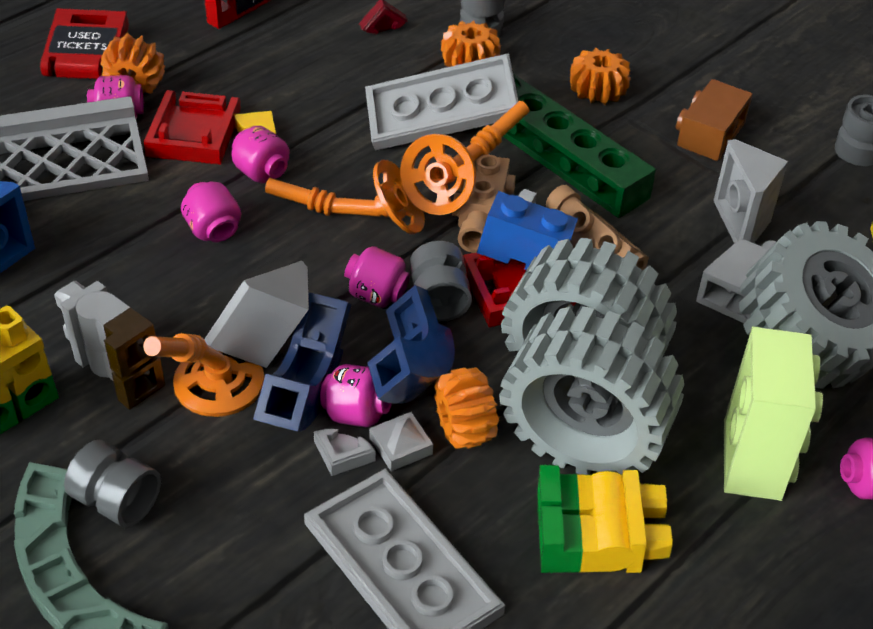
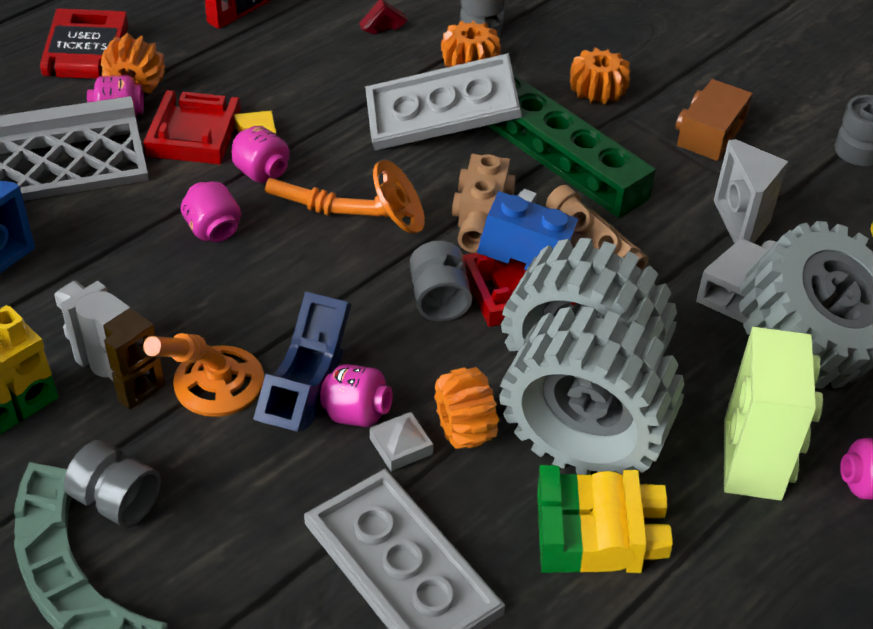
light grey slope [204,261,309,368] -> none
light grey tile [314,429,375,476] -> none
dark pink head [344,246,410,309] -> none
dark blue arch [368,285,455,404] -> none
orange dish [400,101,530,215] -> none

